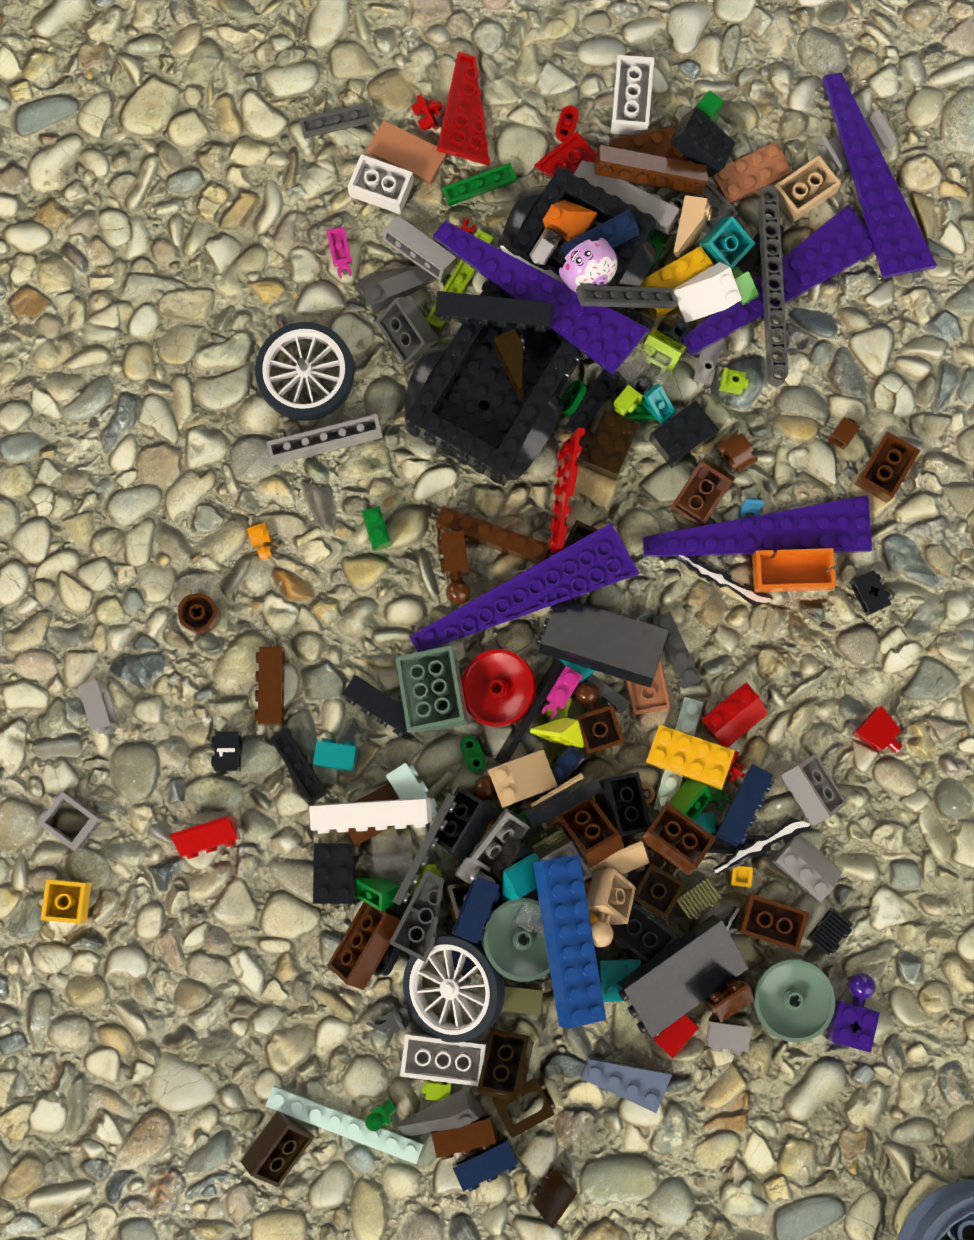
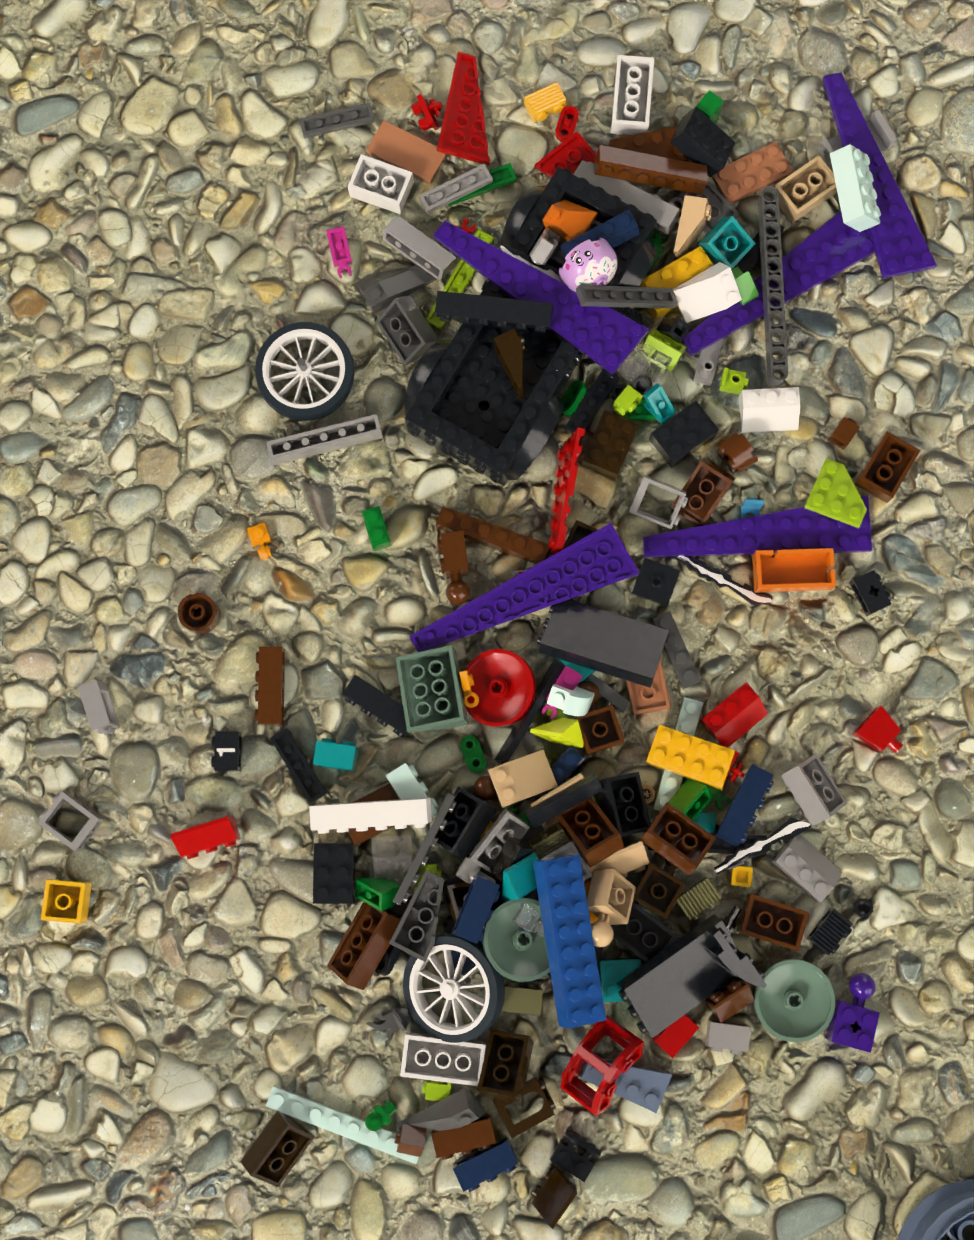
none -> reddish brown brick [394,1124,427,1157]
none -> light grey plate [419,164,493,214]
none -> light orange plate [459,671,479,708]
none -> yellow brick [524,82,566,122]
none -> light aqua brick [547,684,595,716]
none -> black plate [549,1130,602,1183]
none -> red window [560,1015,644,1116]
none -> light grey window [629,475,688,529]
none -> black plate [631,558,680,607]
none -> slope [705,924,767,988]
none -> white slope [739,387,800,433]
none -> lime plate [805,458,867,528]
none -> light aqua brick [830,144,881,232]
none -> black tile [852,898,873,917]

